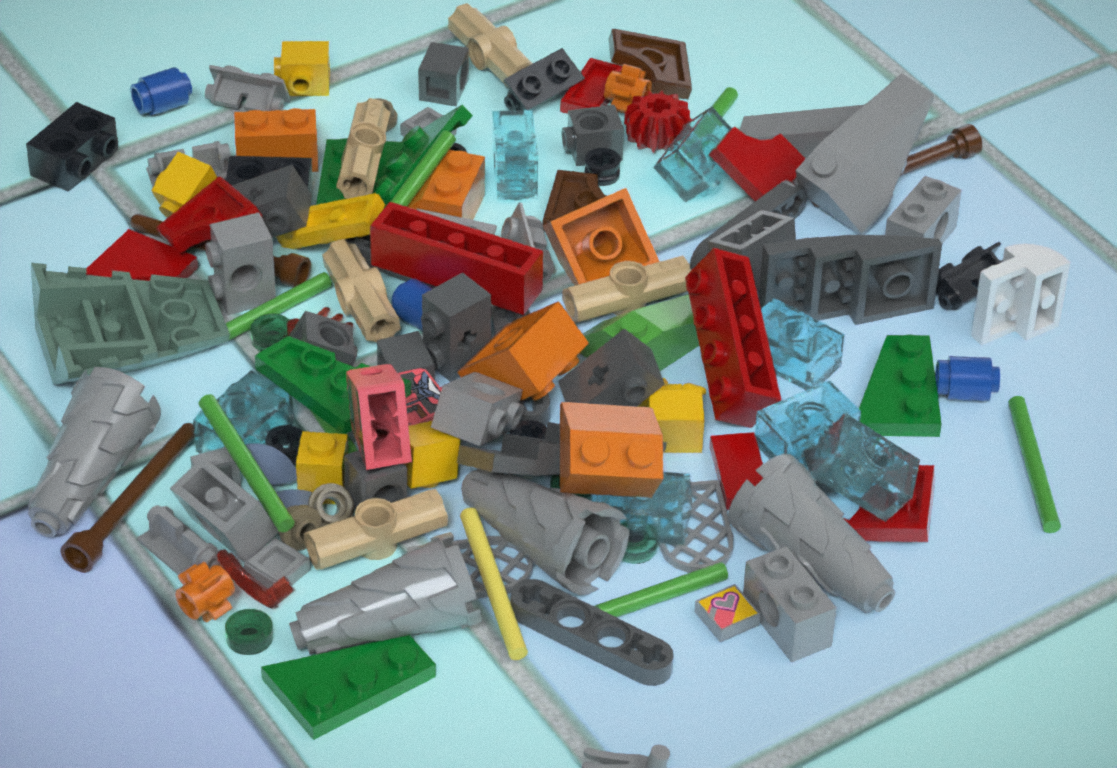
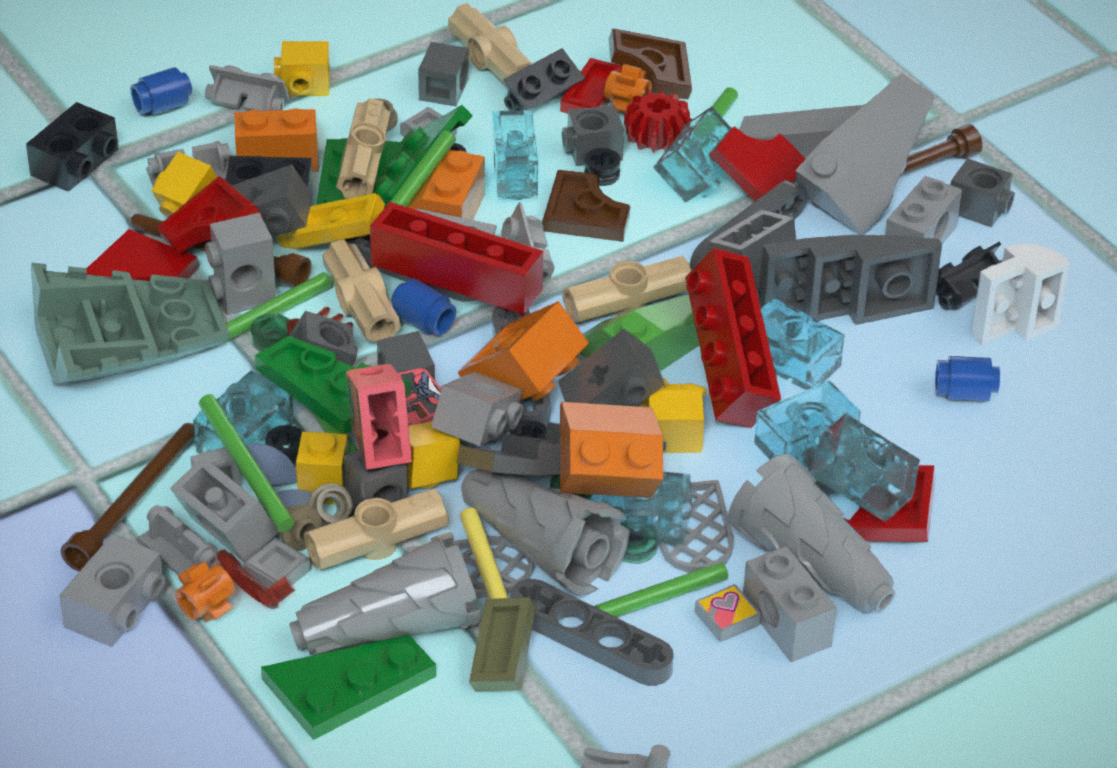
light grey cone [28,367,161,537] -> none
clear green tile [225,609,274,655] -> none
dark grey brick [421,273,491,382] -> none
orange slope [543,188,660,285] -> none
red tile [709,432,763,510] -> none
green wing [852,334,942,437] -> none
bright green bar [1008,396,1061,533] -> none
none -> light grey brick [59,534,165,647]
none -> olive tile [469,597,536,692]
none -> dark grey brick [950,158,1015,228]

